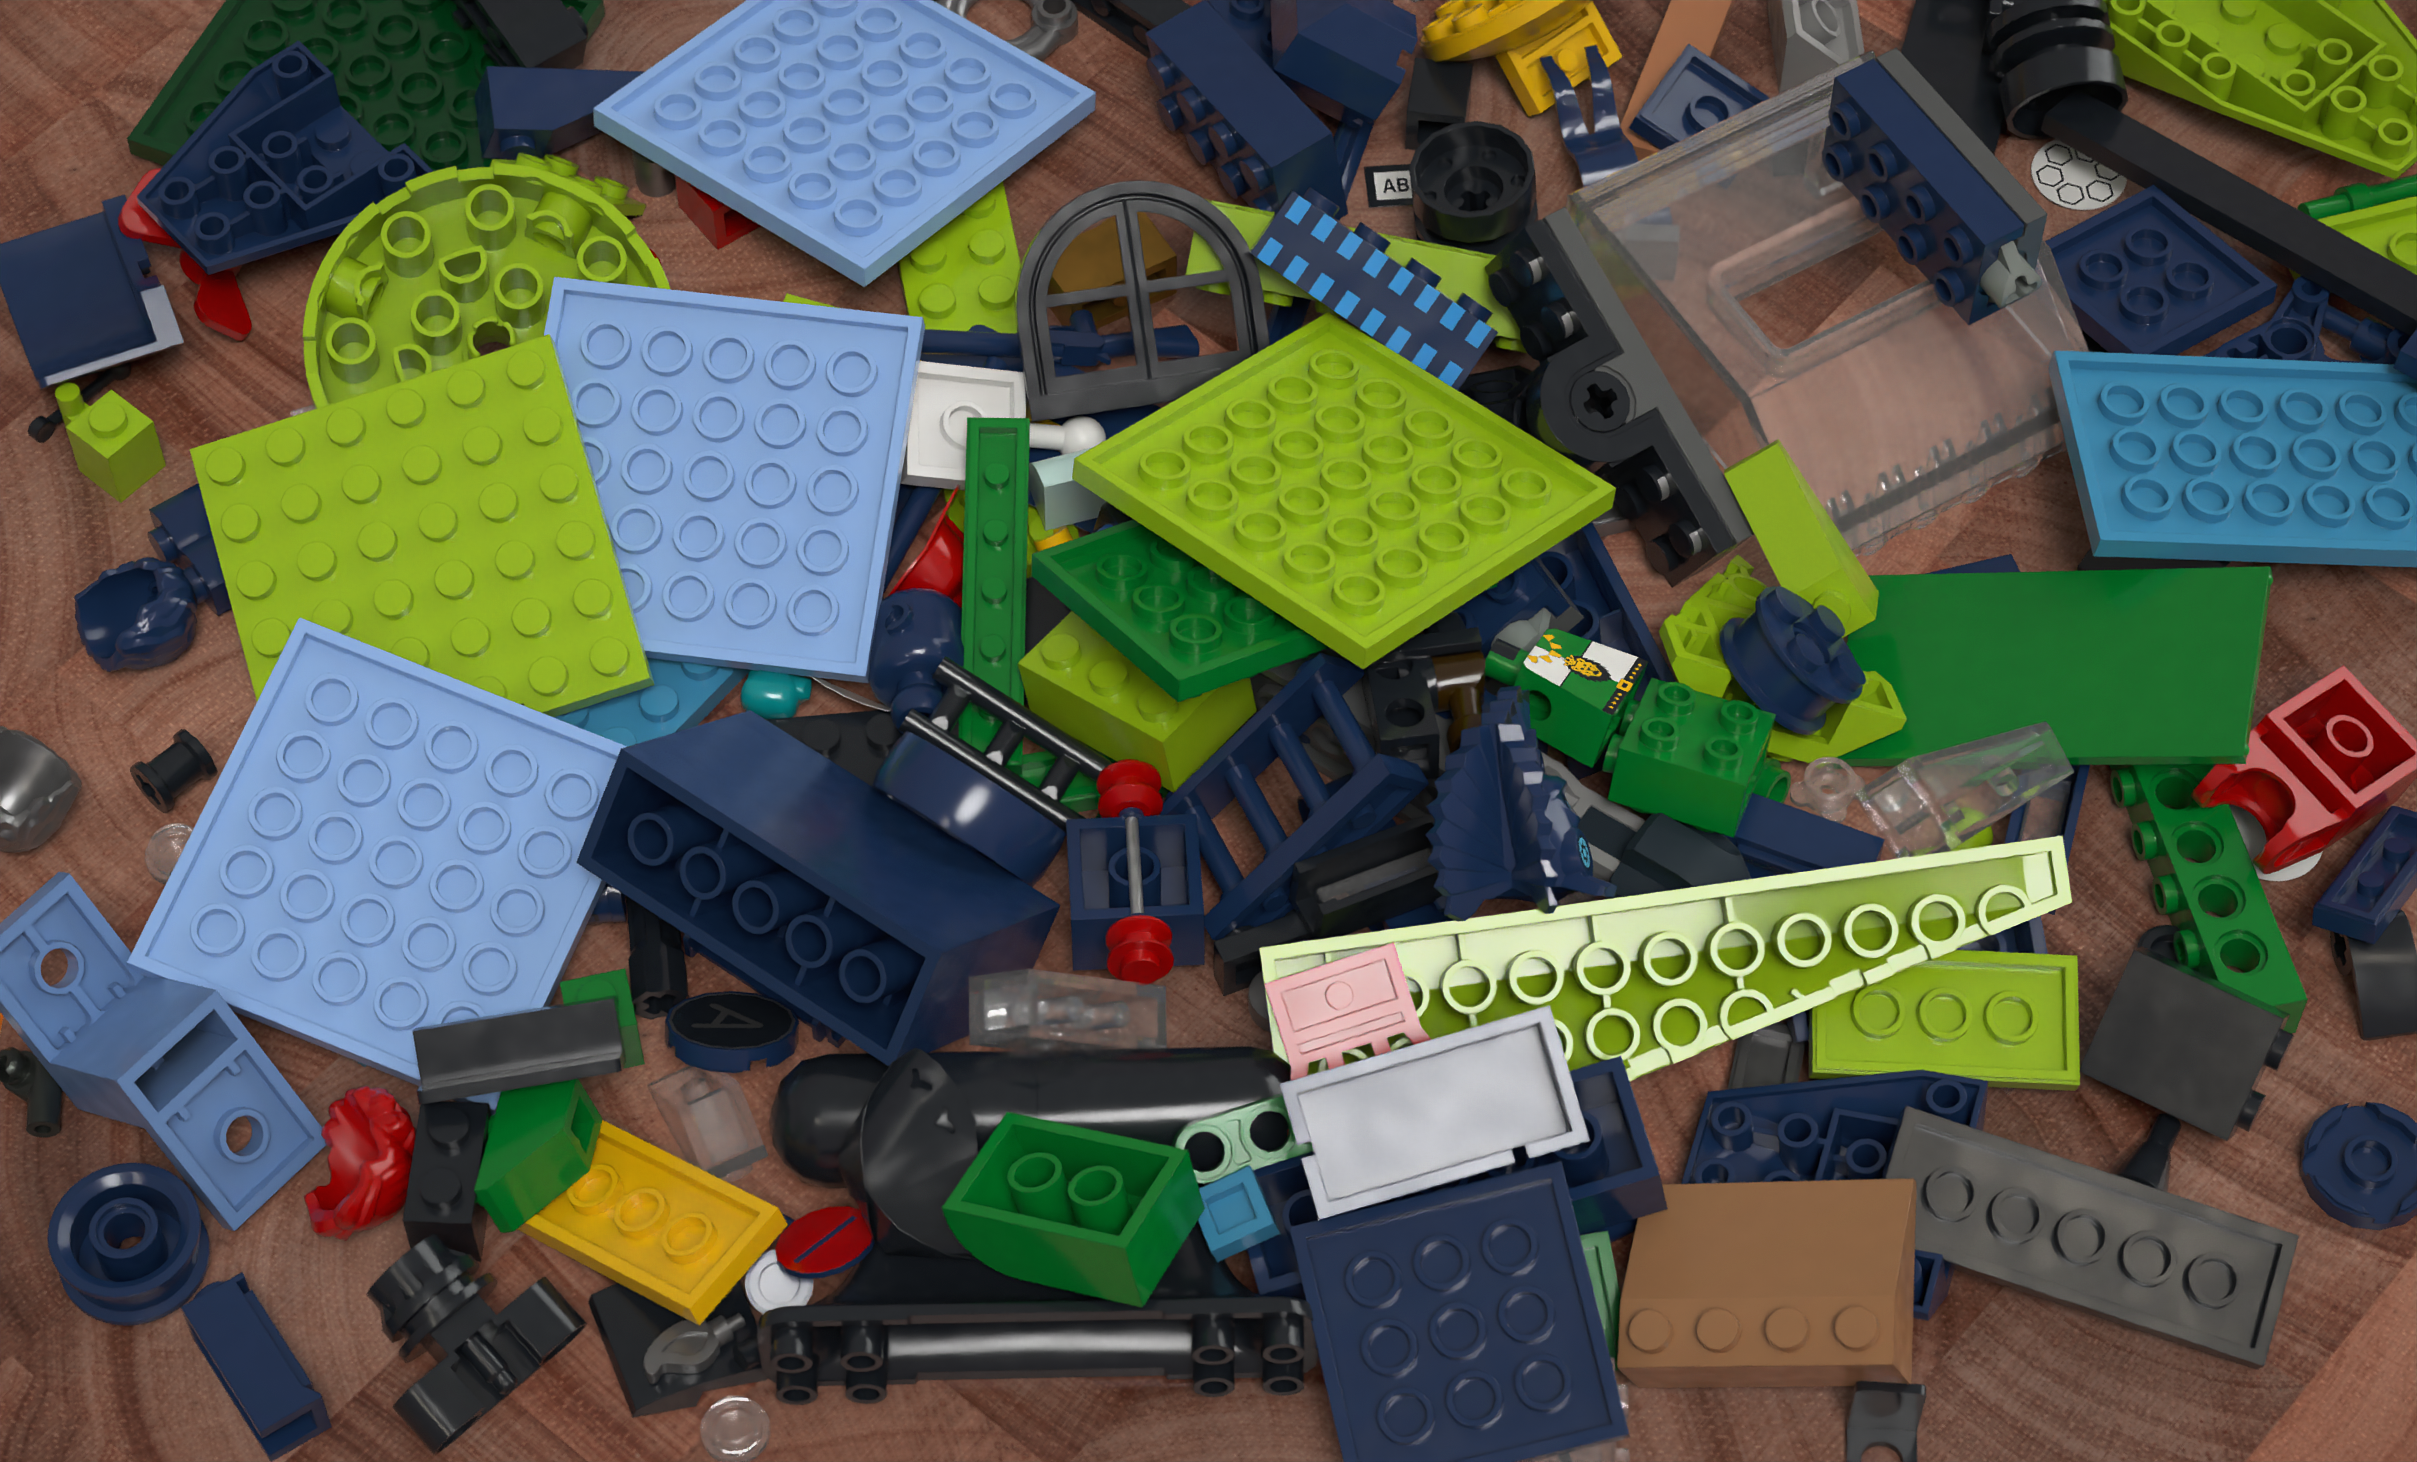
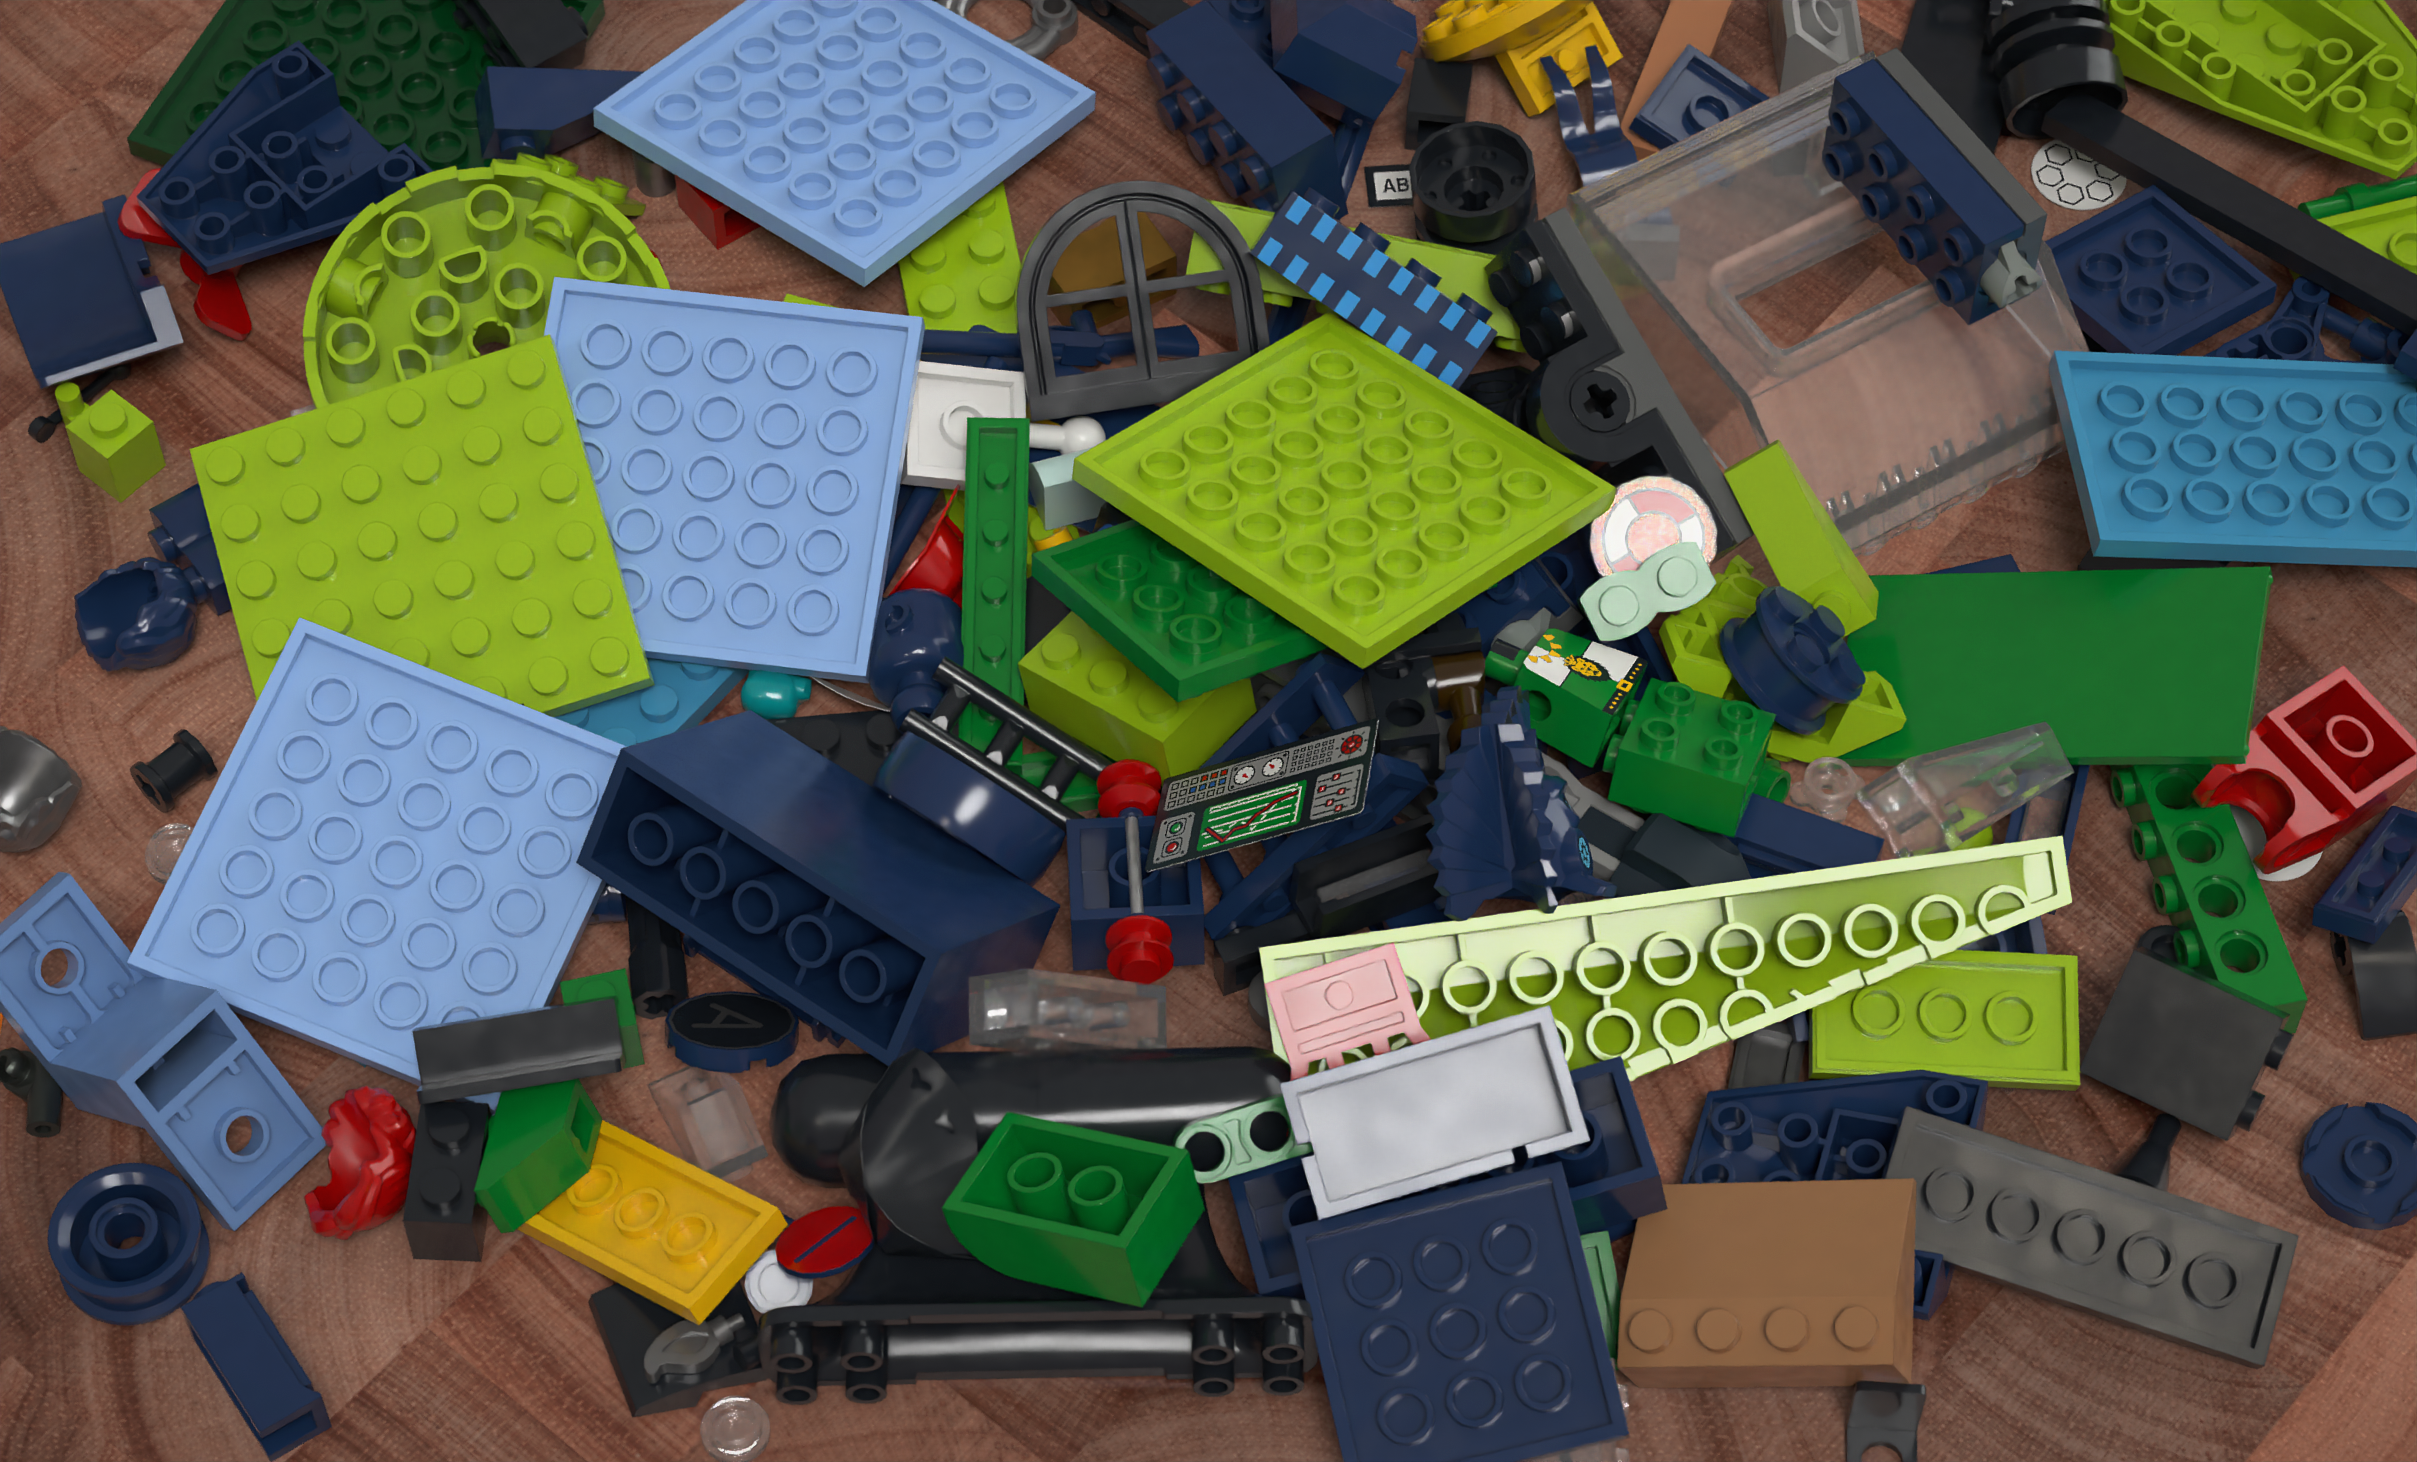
black beam [367,1234,587,1455] -> none
dark azure plate [1198,1166,1281,1262] -> none
none -> sticker [1145,718,1379,872]
none -> brick [1576,542,1716,641]
none -> tile [1589,476,1717,578]

